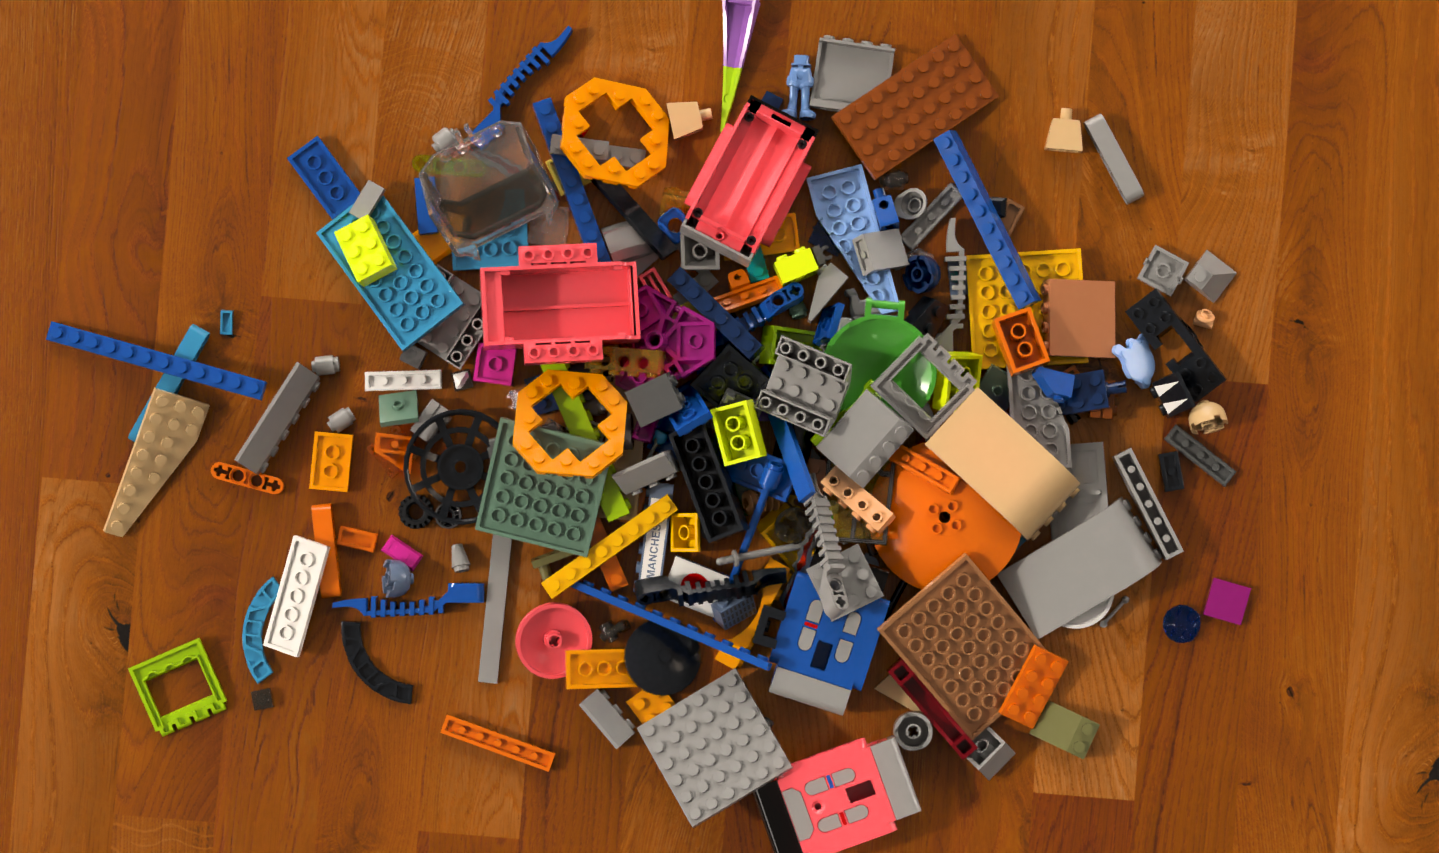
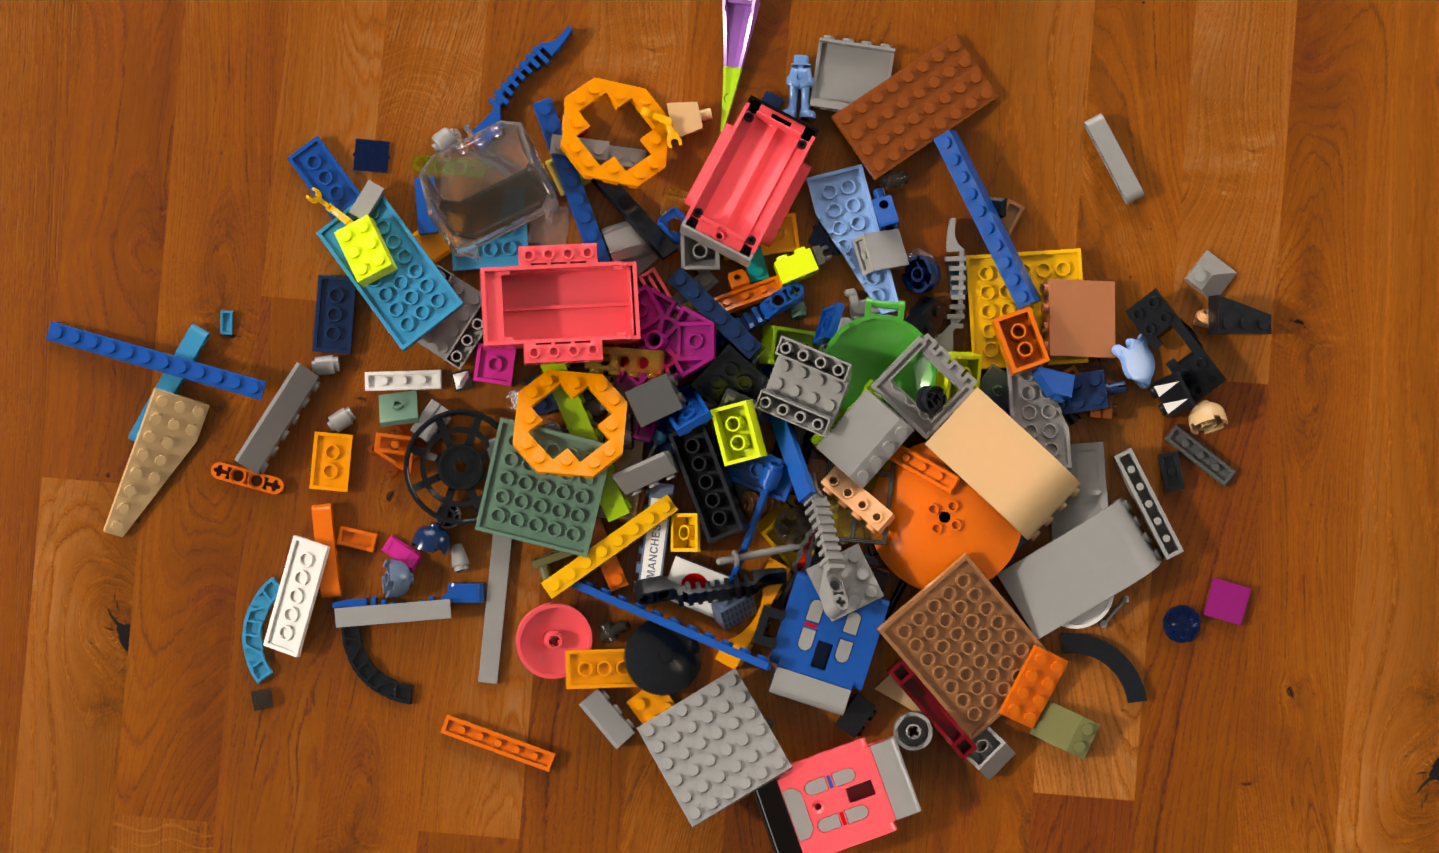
lime hinge [128,637,227,737] -> none
black tyre [398,494,434,529] -> none
flat silver panel [399,345,428,370] -> none
light grey slope [807,262,848,324] -> none
light grey piece [894,188,928,220] -> none
light grey tile [901,183,962,251] -> none
tan torso [1044,108,1083,153] -> none
light grey plate [1137,245,1189,297] -> none
none -> yellow piece [306,187,354,225]
none -> dark blue plate [312,275,357,354]
none -> light grey tile [334,599,452,628]
none -> clear blue piece [353,139,390,173]
none -> dark blue cylinder [411,522,451,554]
none -> yellow piece [640,107,682,149]
none -> black brick [835,693,877,738]
none -> black wheel [916,386,947,413]
none -> black tile [1060,633,1147,703]
none -> black wedge [1208,295,1272,335]

